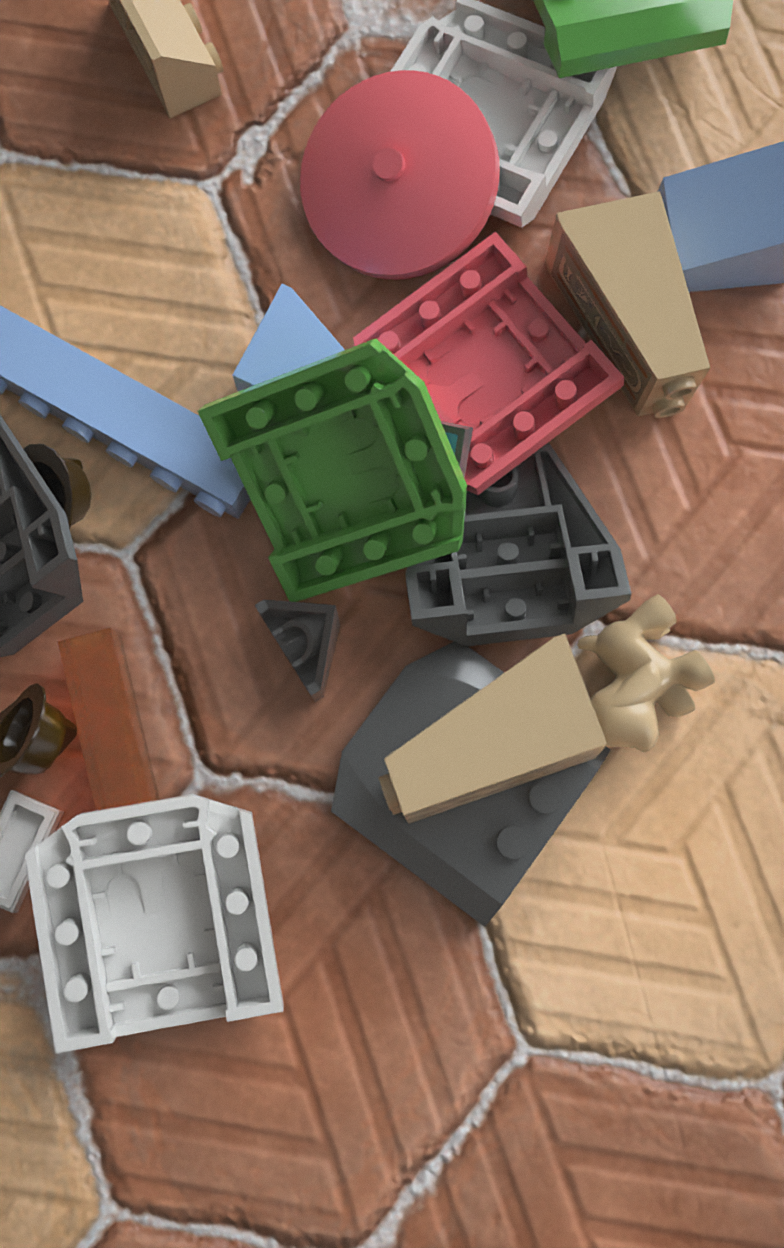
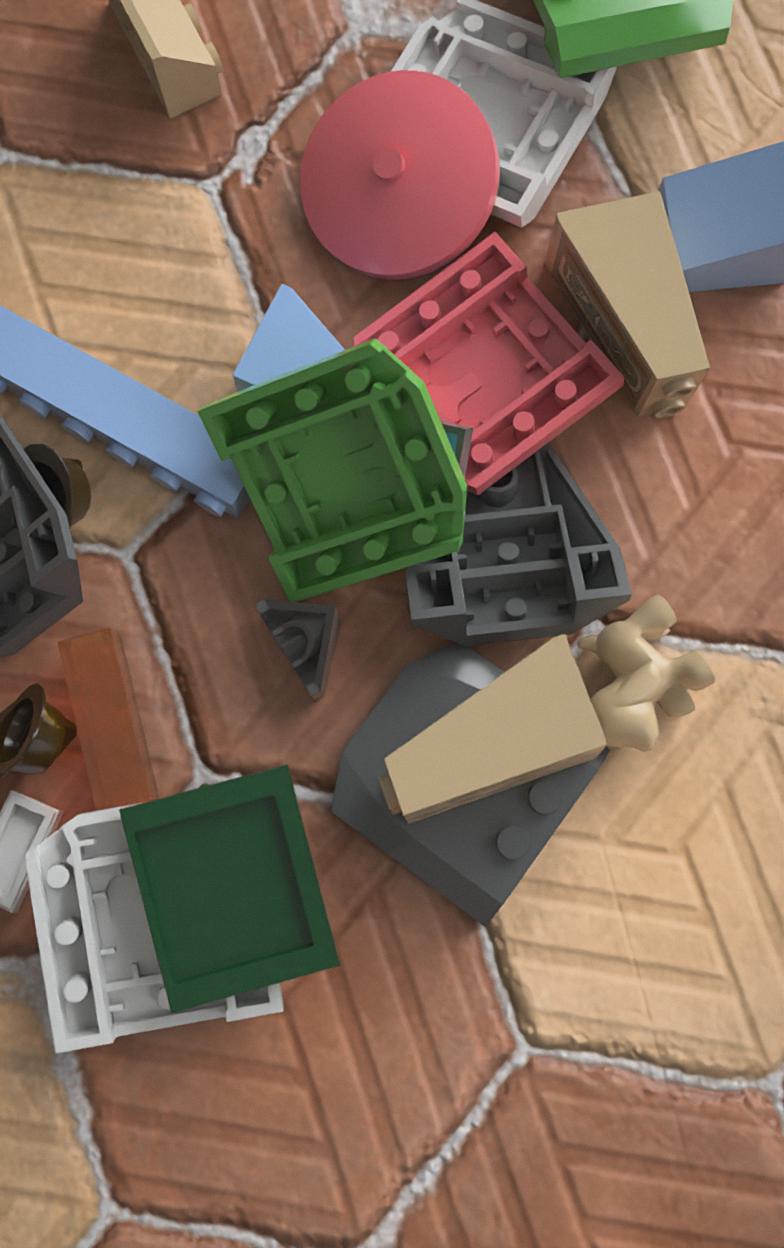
none -> dark green piece [119,764,340,1013]

